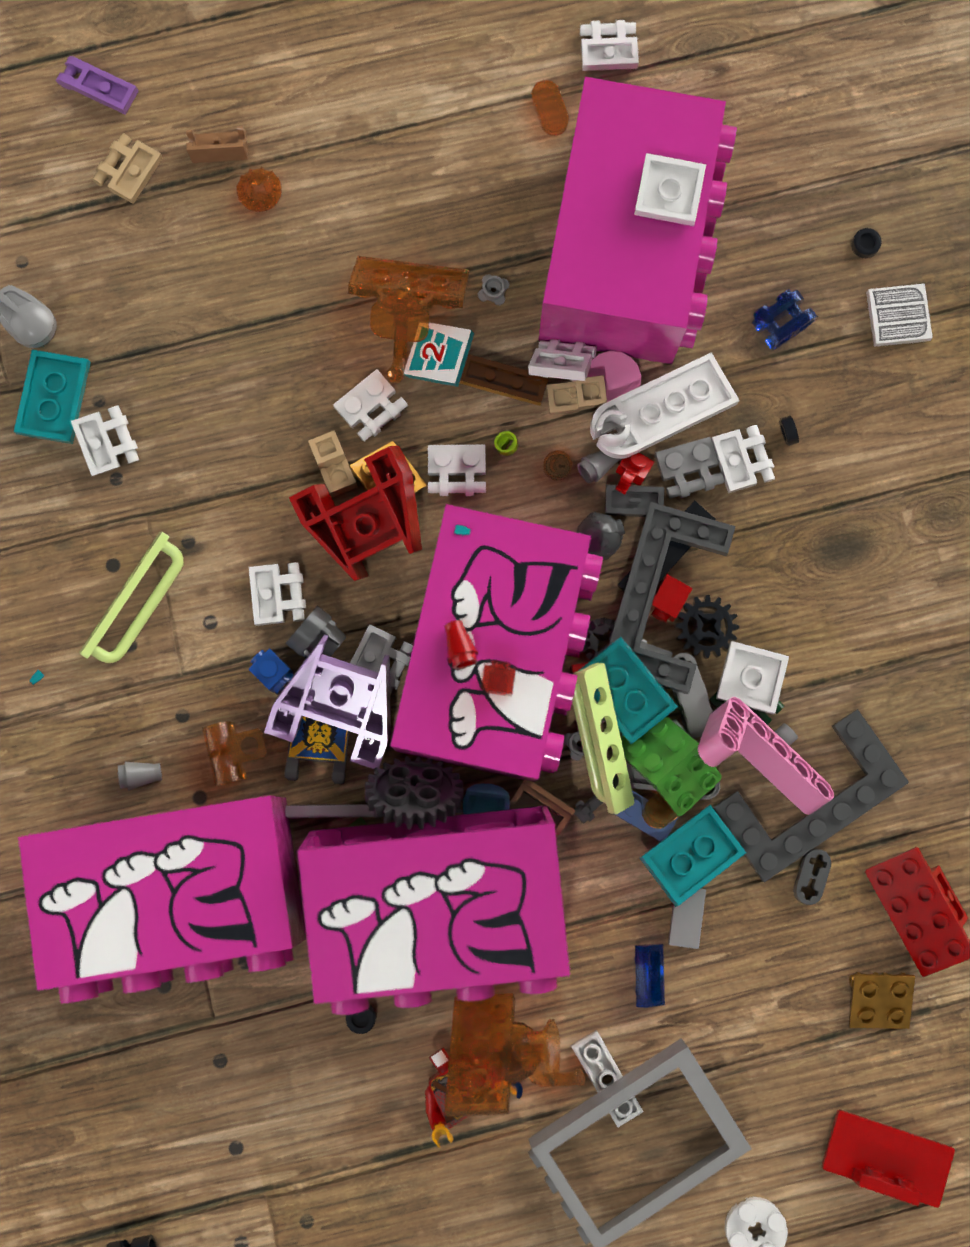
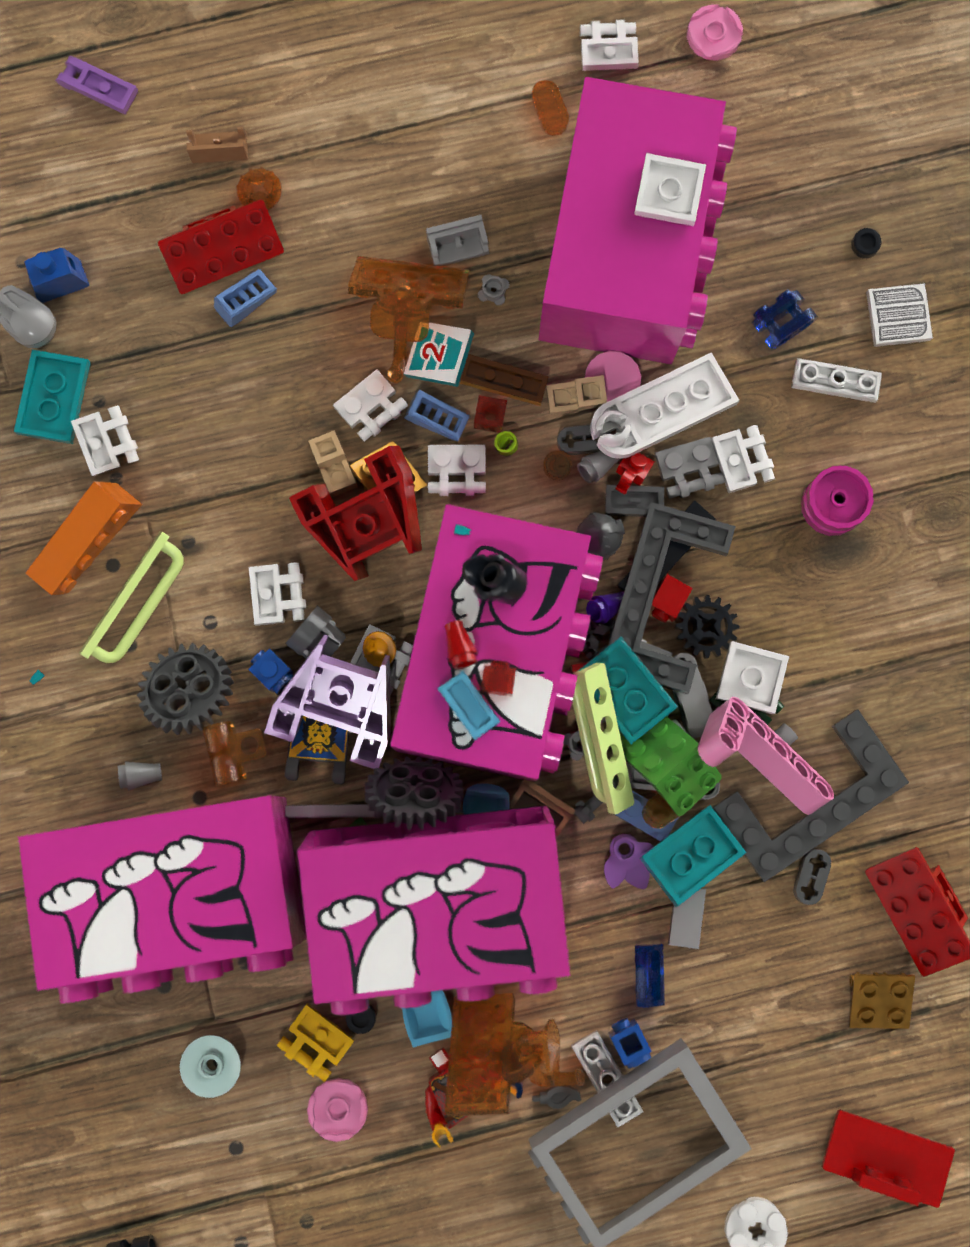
tan plate [92,133,163,204] -> none
white plate [528,339,596,381] -> none
black tile [779,415,799,446] -> none
none -> blue torso [24,248,90,303]
none -> orange wedge [26,481,143,595]
none -> dark grey gear [137,643,234,735]
none -> red bracket [158,199,284,294]
none -> light aqua dish [180,1035,241,1098]
none -> medium blue slope [214,269,277,327]
none -> yellow plate [277,1003,355,1082]
none -> bright pink tile [307,1078,368,1142]
none -> light orange hat [362,631,397,668]
none -> medium azure piece [402,990,453,1047]
none -> medium blue slope [404,390,470,442]
none -> light grey hinge [426,215,489,268]
none -> medium azure tile [438,671,500,740]
none -> black head [462,554,527,605]
none -> clear red plate [474,395,507,433]
none -> dark grey piece [532,1084,581,1109]
none -> dark grey beam [557,425,611,455]
none -> dark purple cone [586,591,624,624]
none -> medium lavender plate [604,834,654,889]
none -> blue brick [608,1018,652,1069]
none -> bright pink tile [687,4,743,61]
none -> white tile [791,358,882,403]
none -> dark pink wheel [801,466,874,536]

